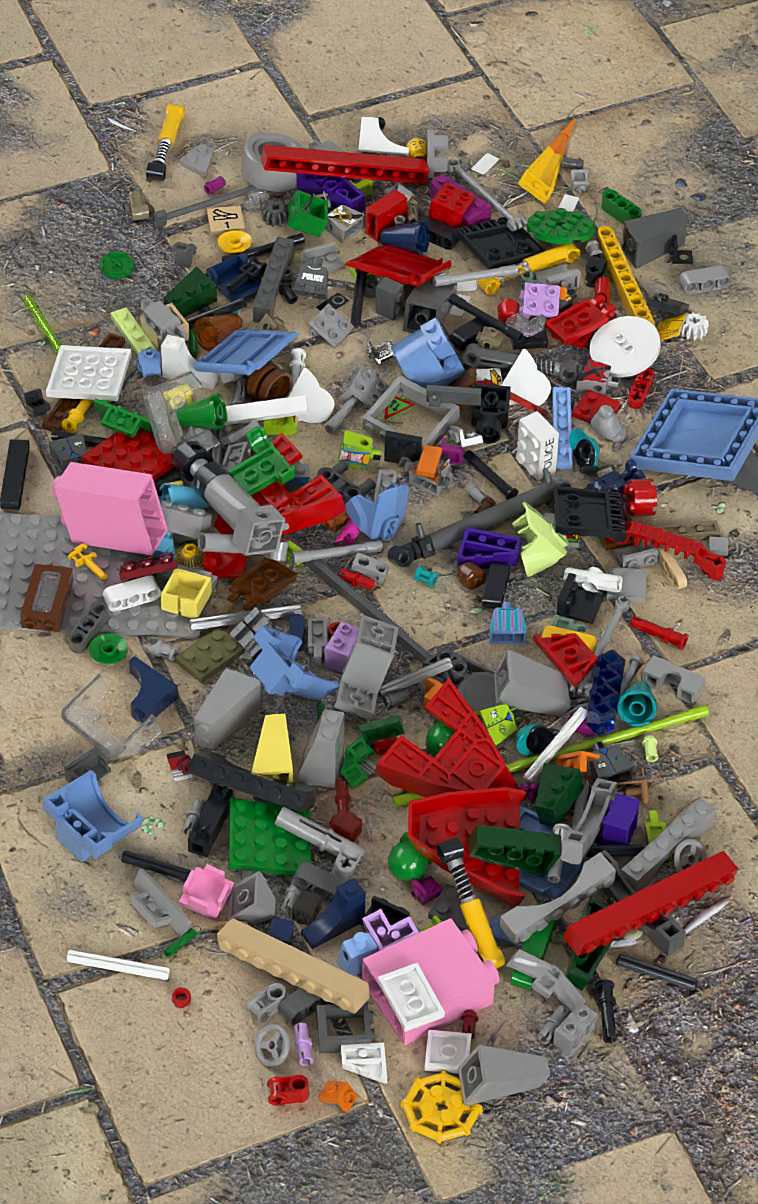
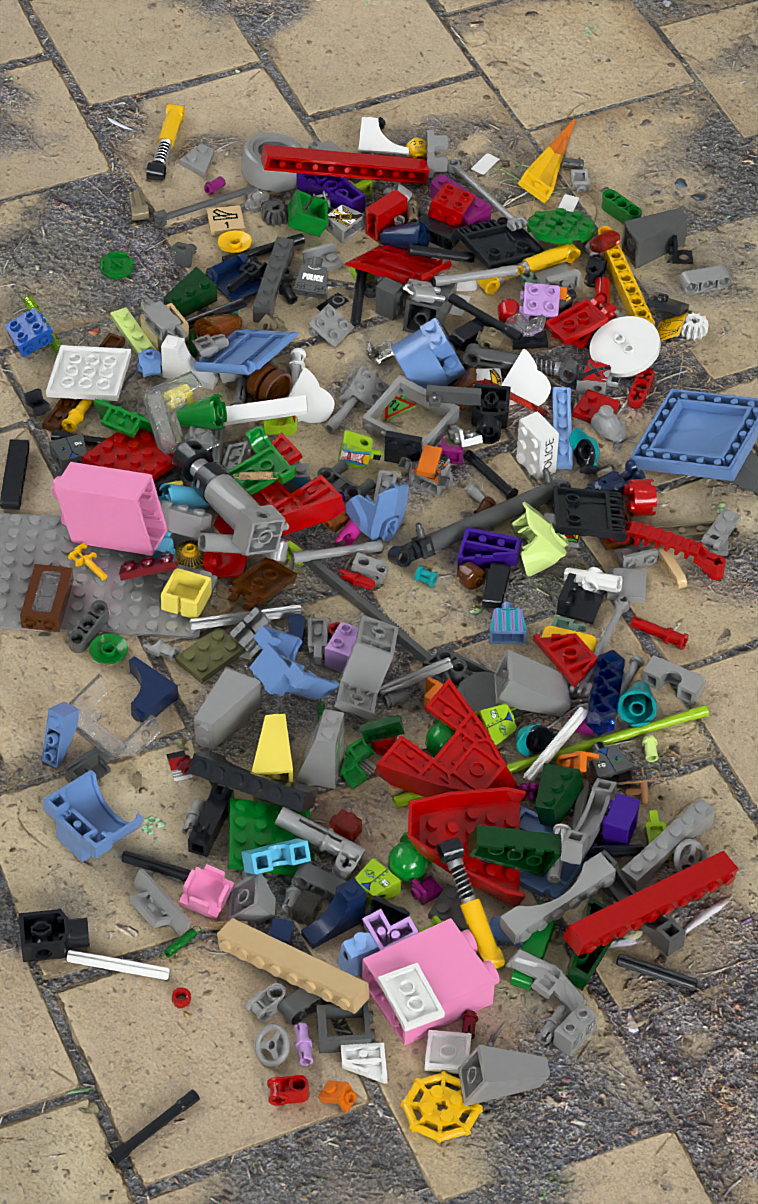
white beam [102,575,161,612] -> none
light grey bracket [219,420,259,453] -> none
clear red pin [335,779,351,819] -> none
black pin [595,979,617,1043] -> none
none -> blue brick [4,307,54,358]
none -> black brick [19,909,90,962]
none -> medium blue slope [42,701,79,769]
none -> black piece [108,1089,200,1165]
none -> light grey hinge [192,334,229,358]
none -> tan piece [233,471,279,480]
none -> medium azure arch [241,838,311,875]
none -> lime torso [355,858,401,906]
none -> light grey piece [402,279,445,304]
none -> black axle [406,243,475,263]
none -> clear red tile [589,230,620,253]
none -> light grey plate [701,508,741,551]

